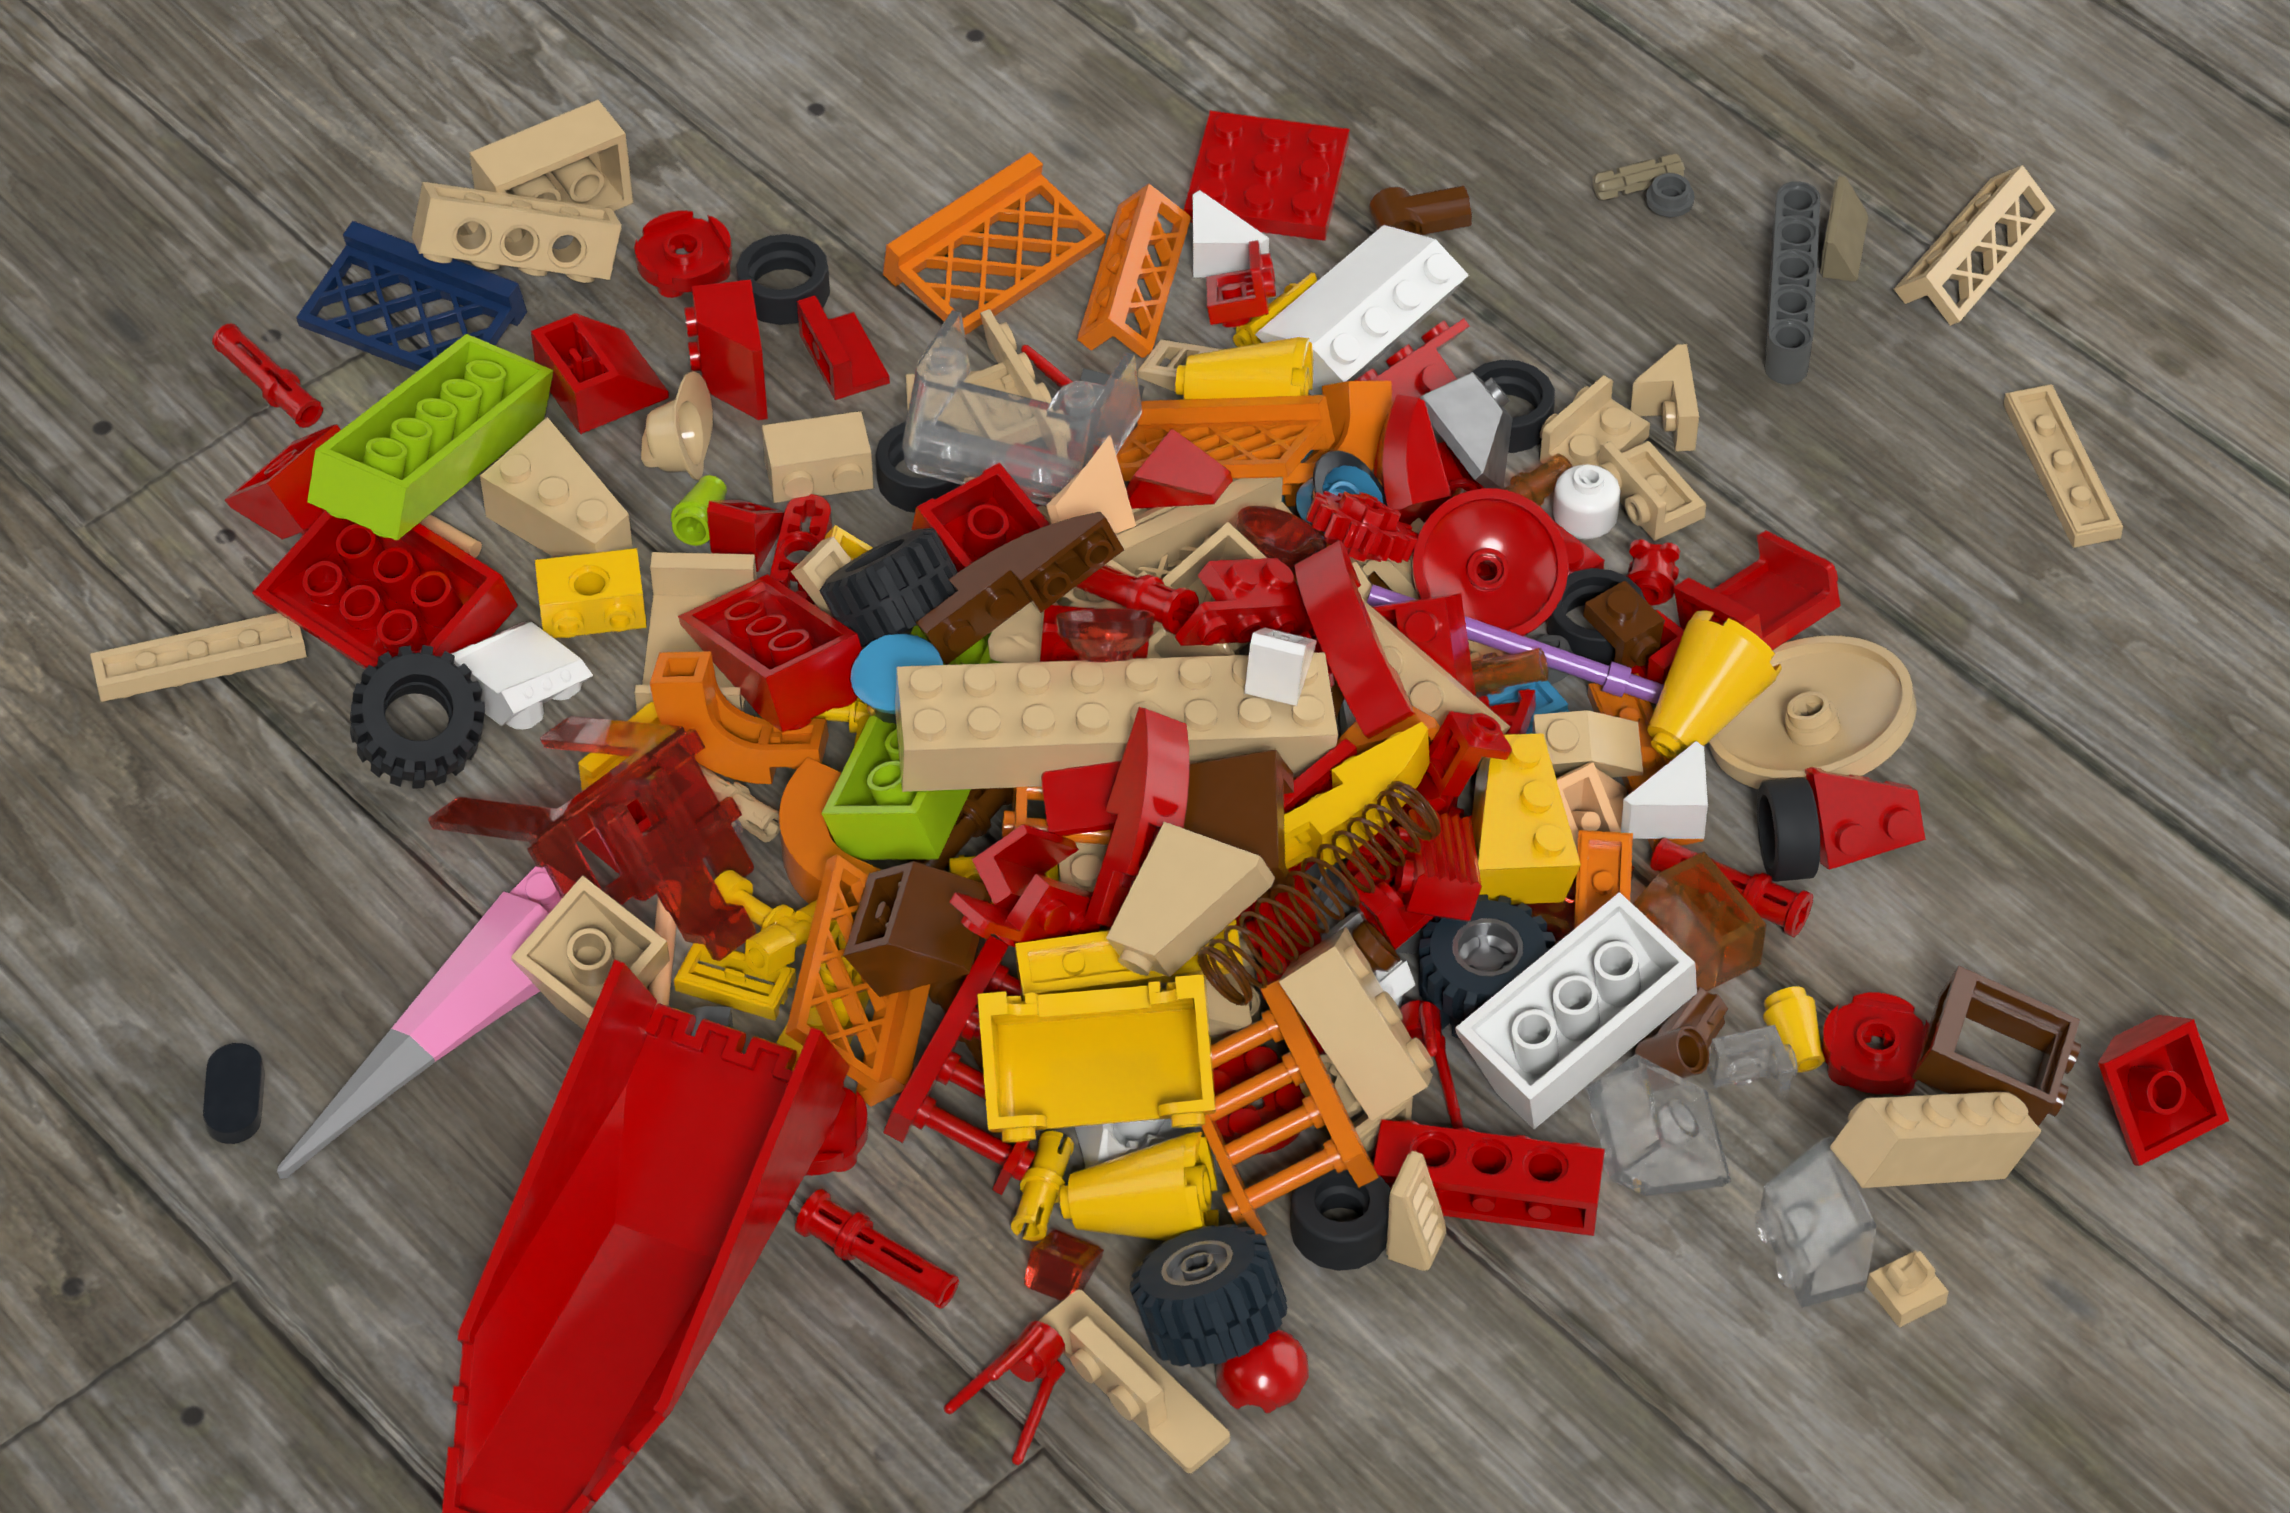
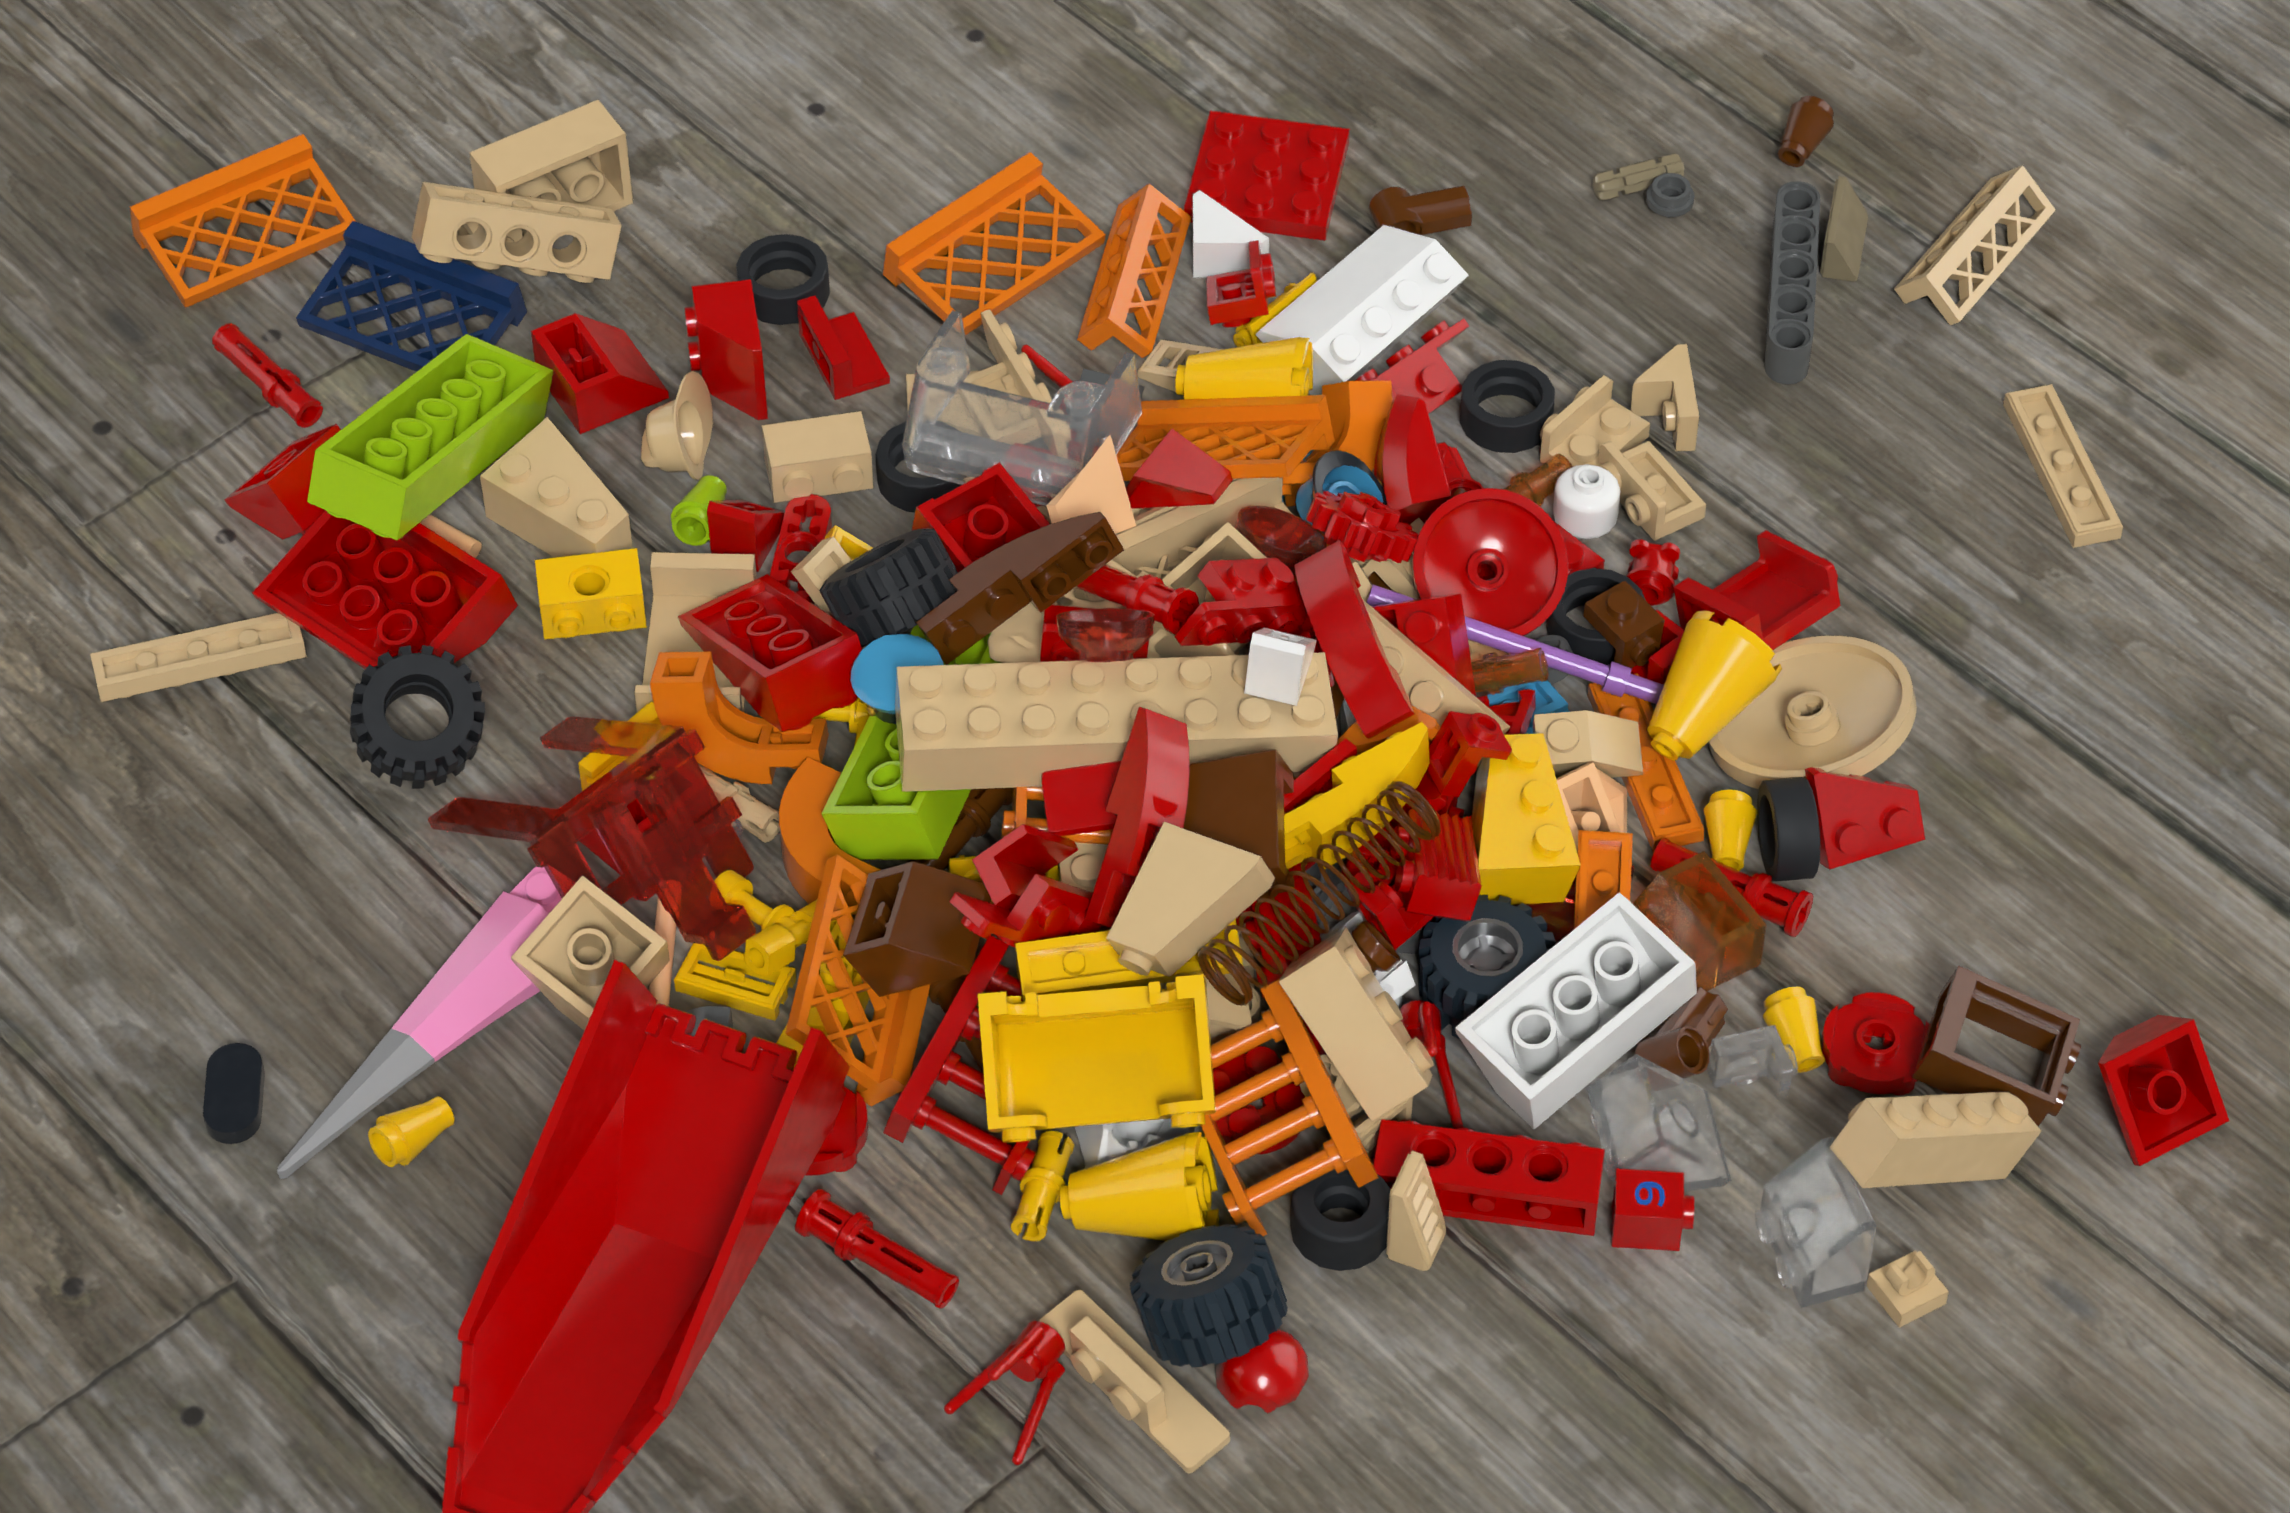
white slope [452,622,593,730] -> none
red plate [634,210,732,298] -> none
clear red slope [1024,1229,1104,1301] -> none
slope [1420,372,1513,489] -> none
white slope [1621,741,1708,839] -> none
none -> orange fence [130,134,356,308]
none -> yellow cone [368,1096,454,1167]
none -> red brick [1611,1168,1695,1251]
none -> yellow cone [1704,790,1757,871]
none -> reddish brown cone [1778,96,1834,167]

